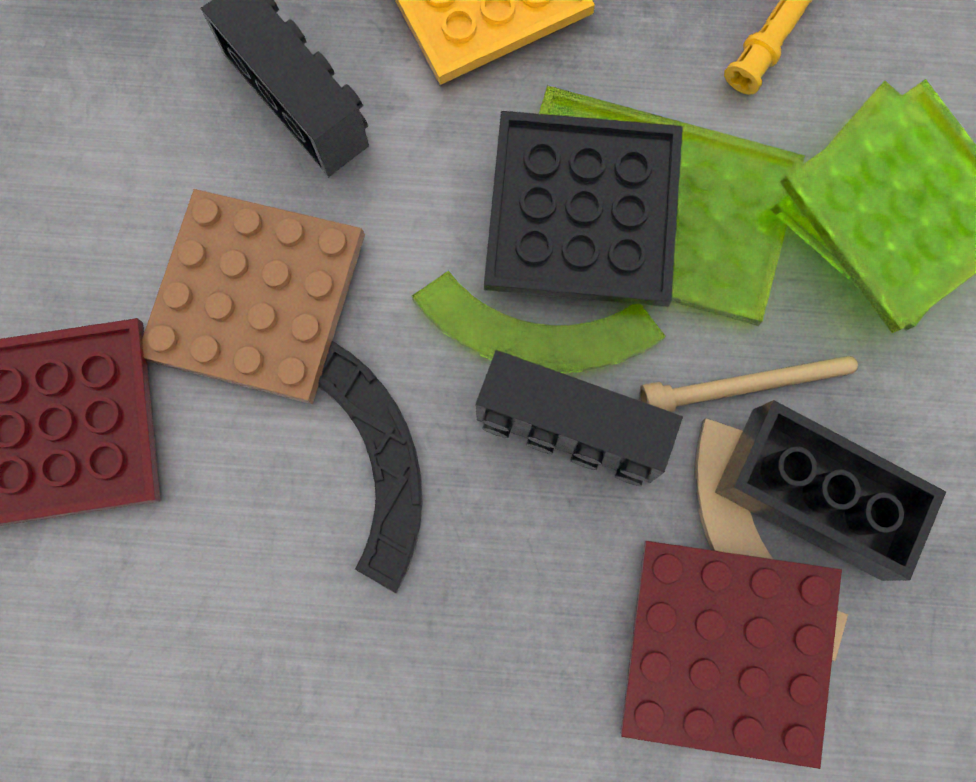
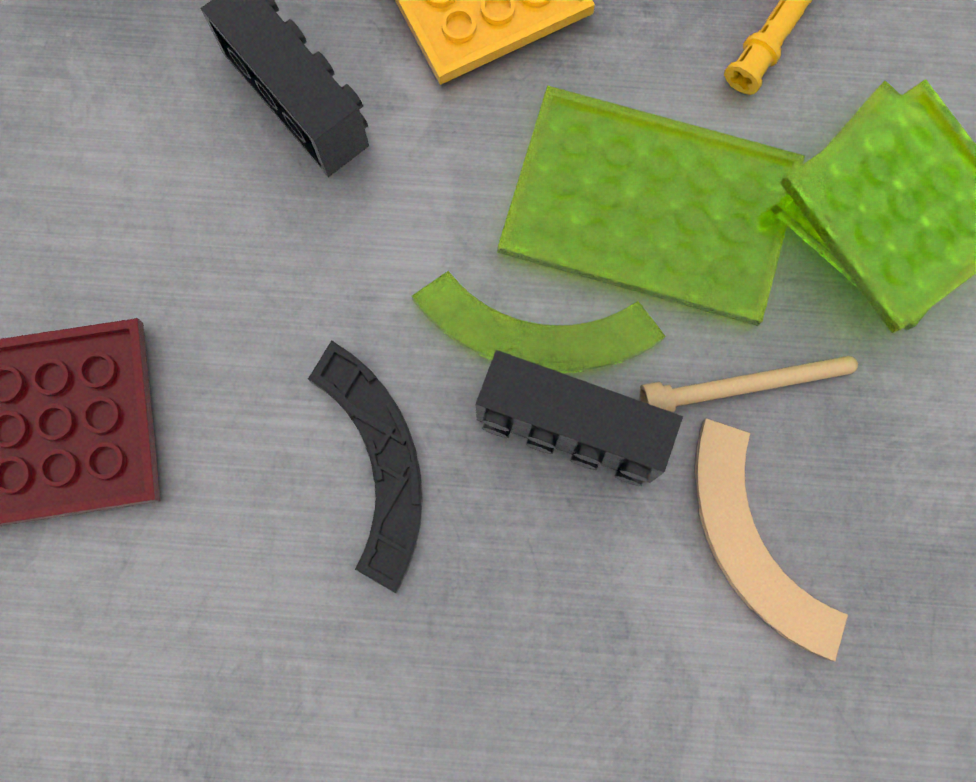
medium nougat plate [142,189,365,404] -> none
black plate [484,111,683,307] -> none
dark red plate [620,541,842,769] -> none
black brick [715,400,946,581] -> none

